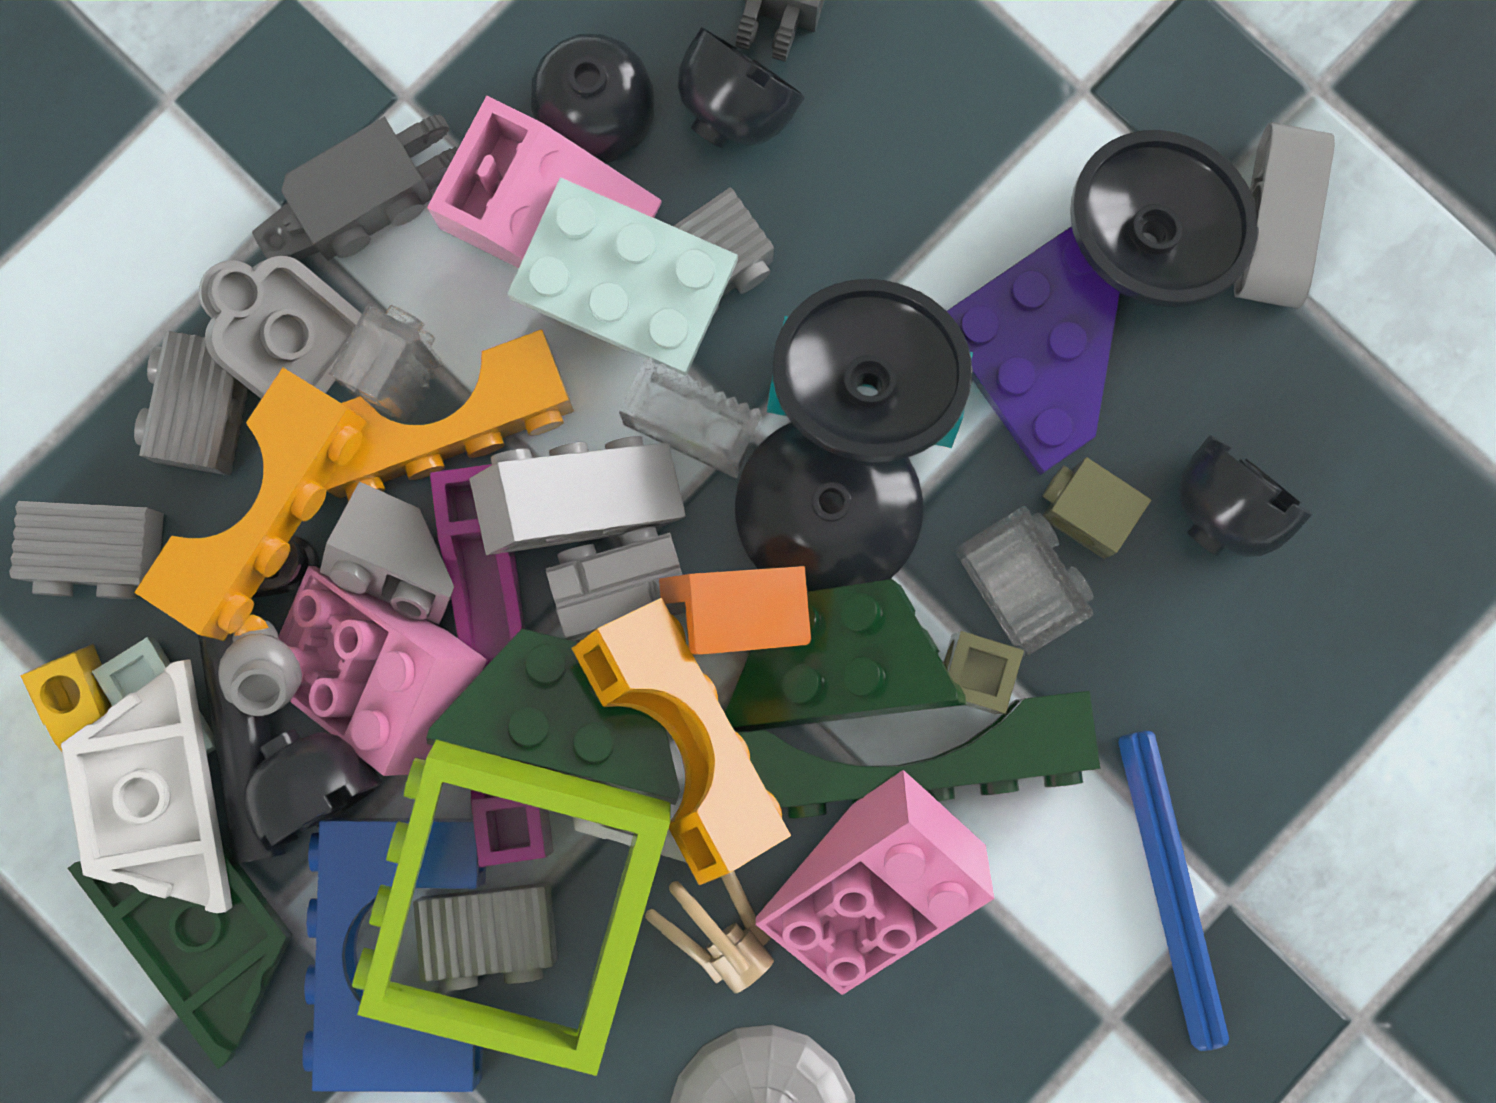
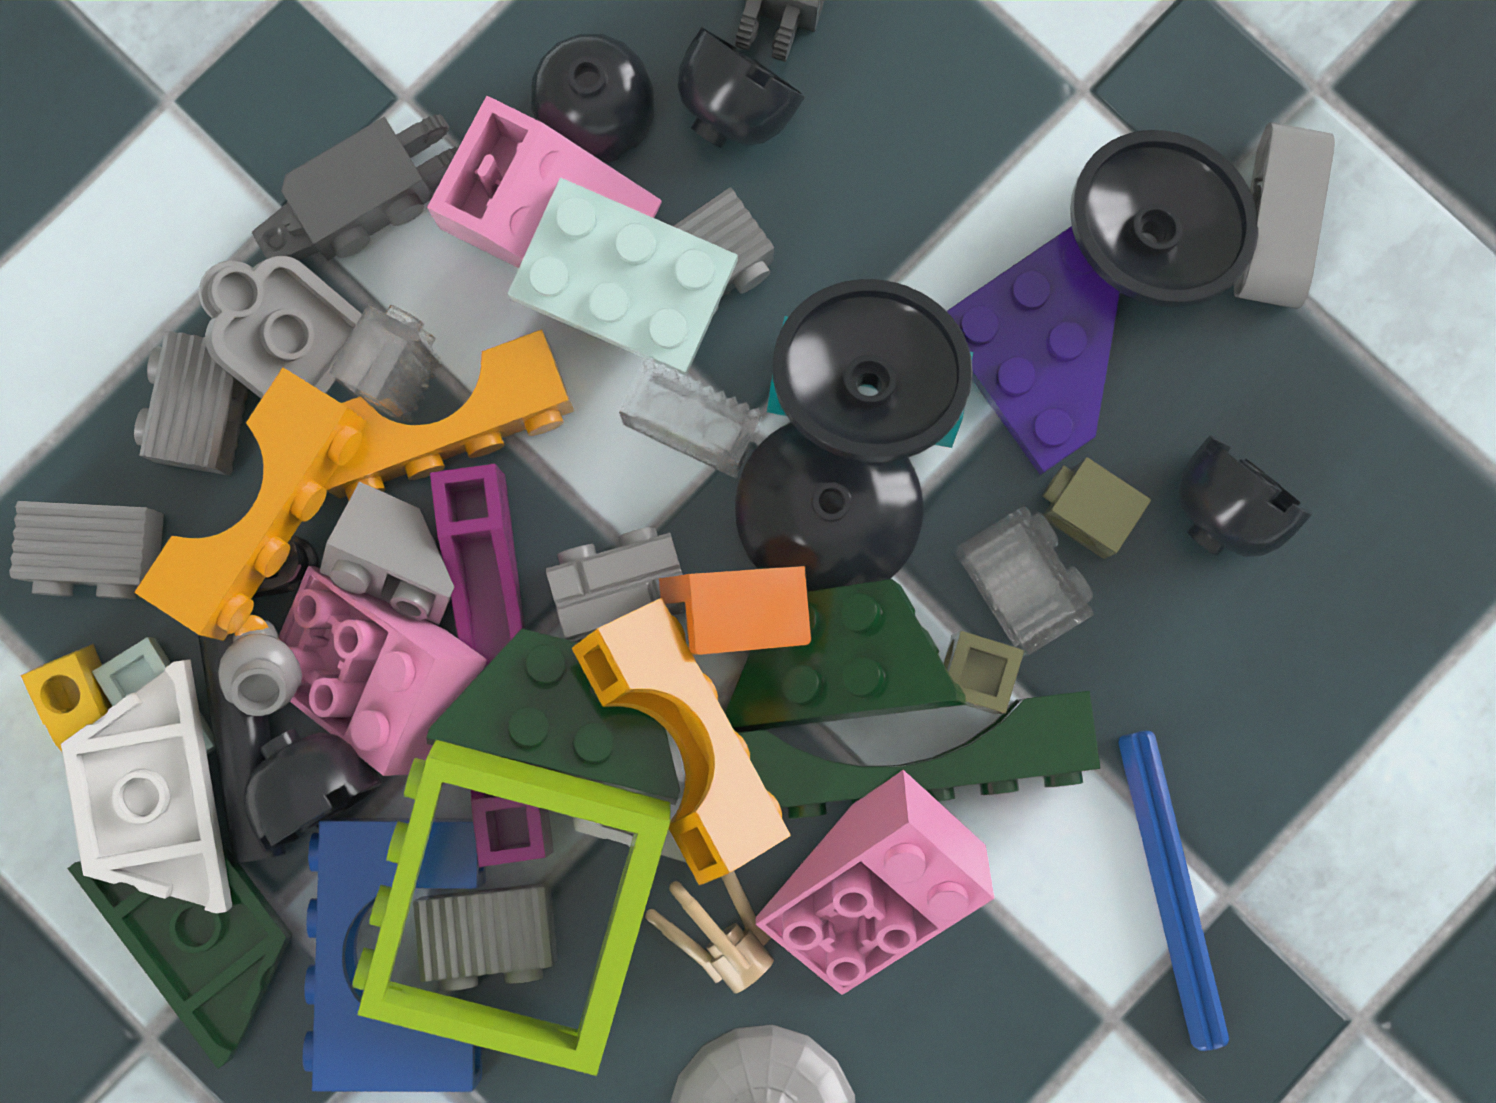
brick [469,436,686,555] -> none

